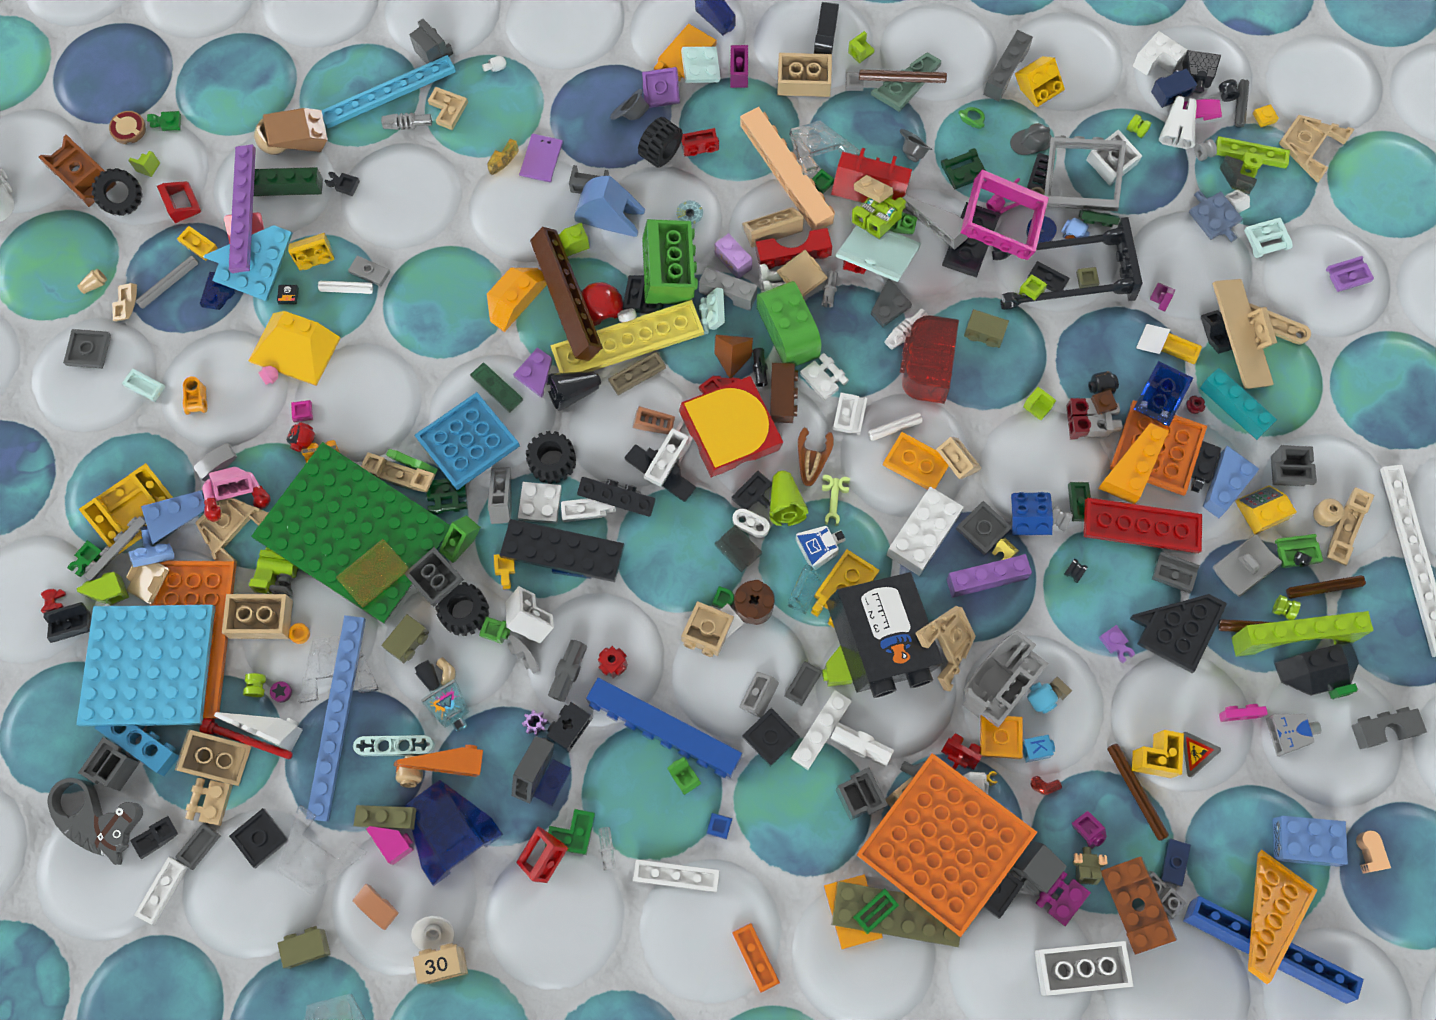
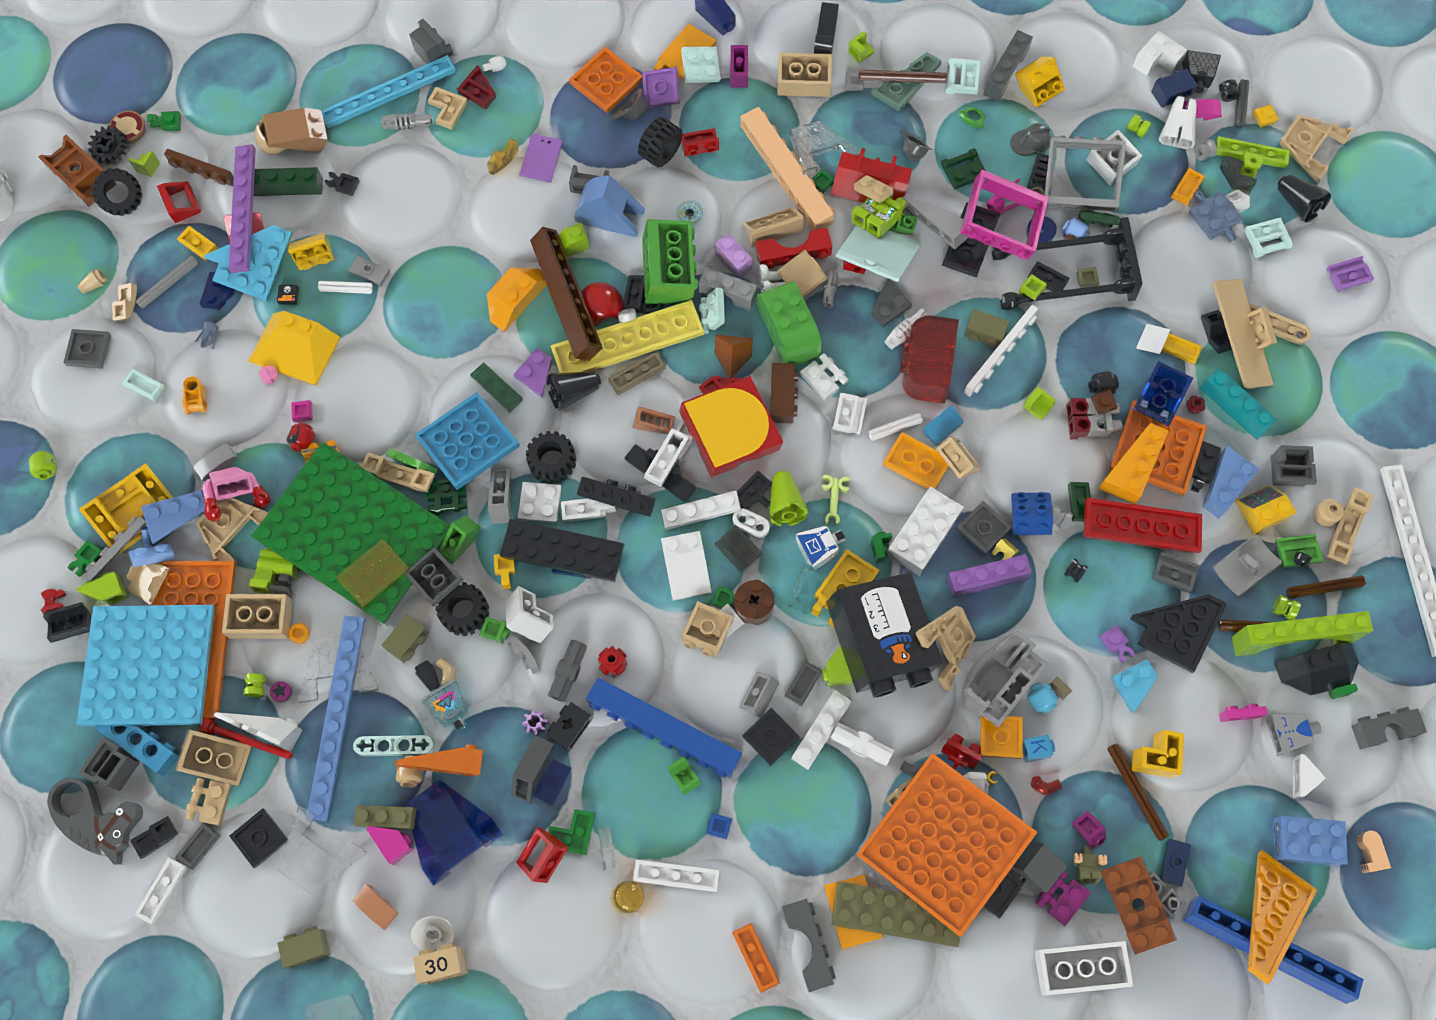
black pin [752,348,768,387] -> none
dark orange animal [798,427,834,486] -> none
dark grey plate [836,767,888,821] -> none
green tile [852,888,899,934] -> none
magenta bracket [1150,283,1175,312] -> none
piece [1183,732,1221,777] -> none
none -> lime head [29,451,57,480]
none -> black gear [88,125,129,165]
none -> reddish brown plate [164,148,234,187]
none -> sand blue piece [195,321,219,349]
none -> dark red wing [457,65,496,109]
none -> orange plate [569,47,643,114]
none -> clear yellow hair [610,881,645,914]
none -> white plate [661,491,741,530]
none -> white slope [661,531,712,601]
none -> dark grey arch [782,898,836,993]
none -> green bracket [871,532,892,564]
none -> dark azure slope [923,405,964,446]
none -> light aqua plate [945,58,980,95]
none -> white plate [964,304,1038,397]
none -> medium azure wing [1111,659,1158,713]
none -> light orange tile [1171,168,1205,206]
none -> black cone [1277,175,1331,223]
none -> white slope [1293,754,1326,799]

